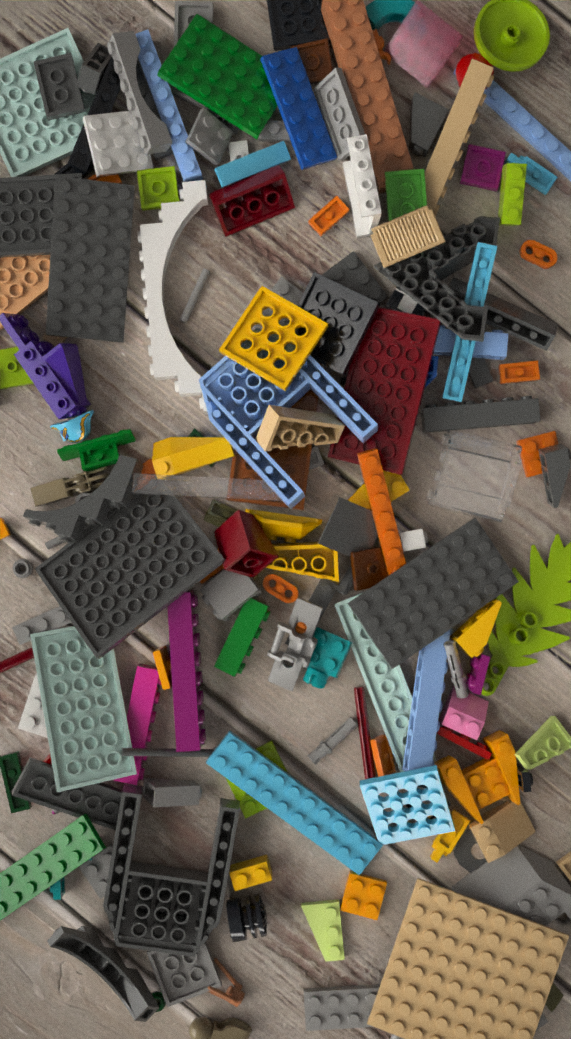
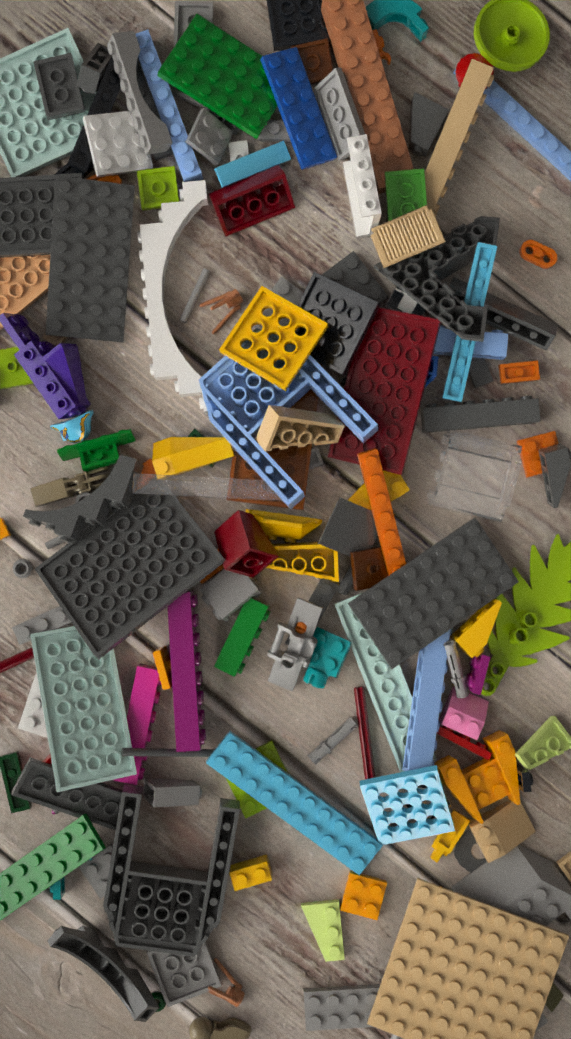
olive slope [204,499,238,527] -> none
black wheel [226,894,268,943] -> none
orange plate [263,574,298,603] -> none
orange plate [308,196,350,237] -> none
orange plate [370,735,396,777] -> none
clear pink plate [384,0,464,88] -> none
white brick [399,528,428,552] -> none
magenta plate [459,144,506,192] -> none
lime brick [498,163,527,226] -> none
medium azure hinge [504,153,558,195] -> none
none -> nougat plant [199,289,243,334]

